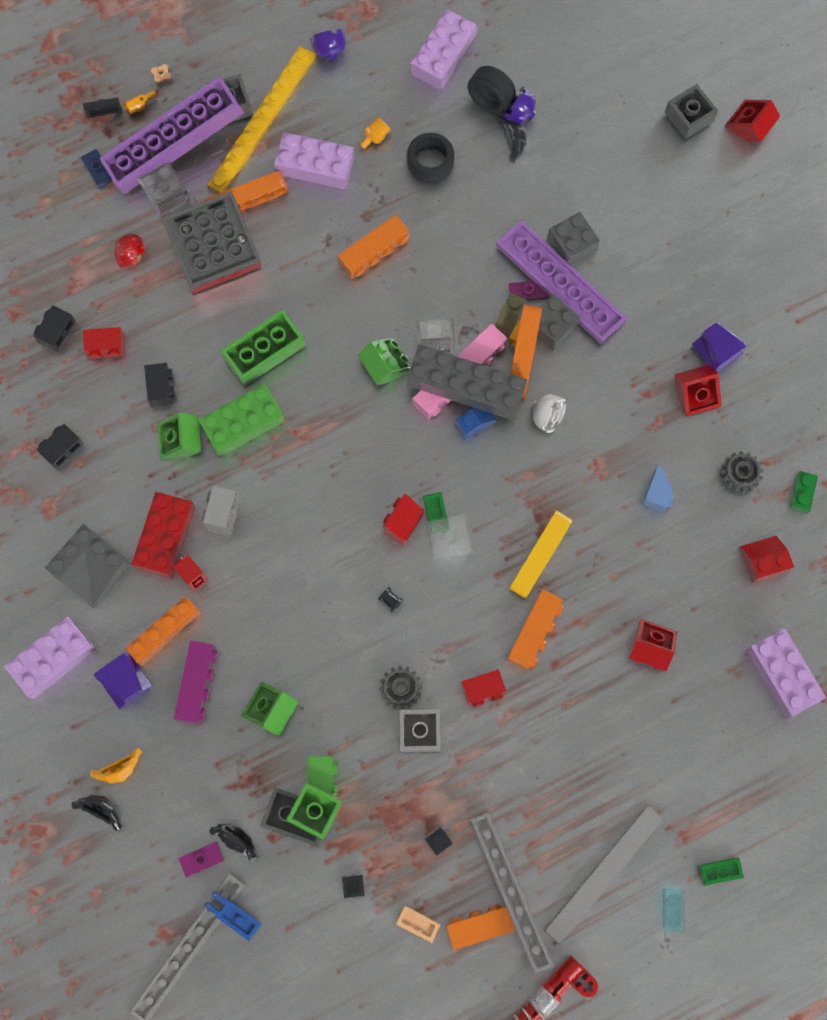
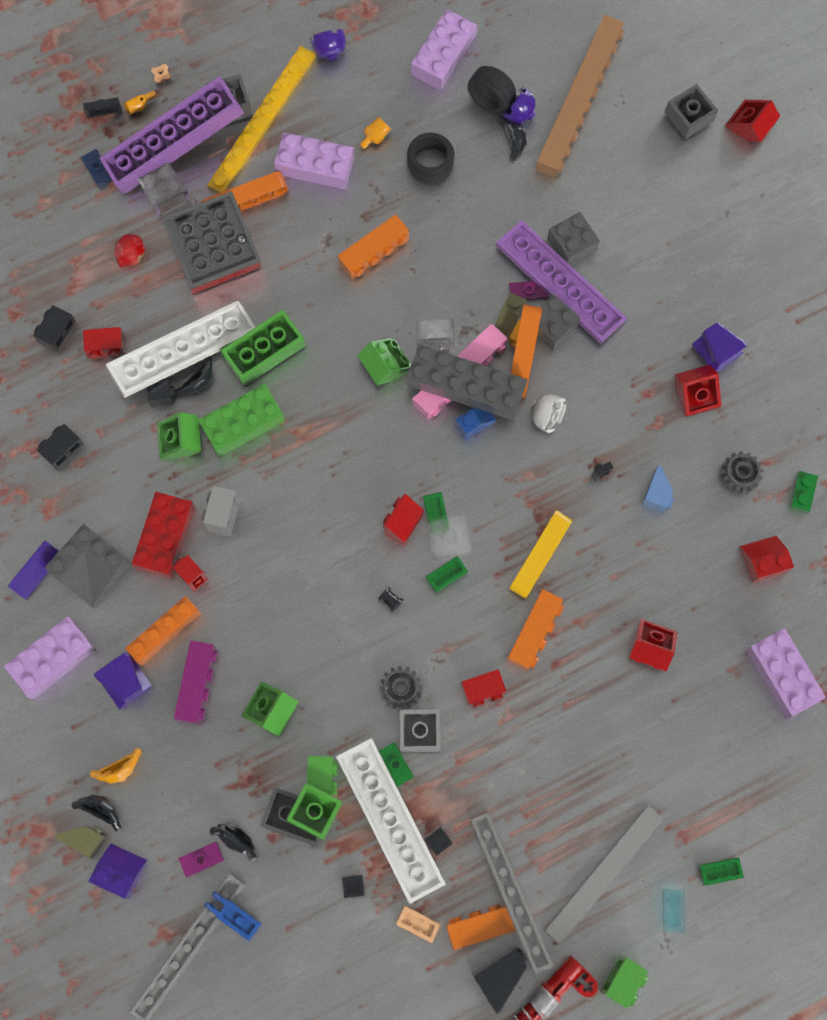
none -> dark purple slope [8,541,59,600]
none -> olive slope [55,825,106,858]
none -> dark purple slope [88,844,148,899]
none -> white plate [106,301,255,398]
none -> black piece [175,356,213,396]
none -> white plate [336,738,446,904]
none -> green plate [378,742,414,787]
none -> green plate [425,556,468,593]
none -> black slope [472,946,528,1014]
none -> medium nougat brick [536,15,625,178]
none -> black plate [591,461,614,482]
none -> bright green brick [600,955,648,1009]

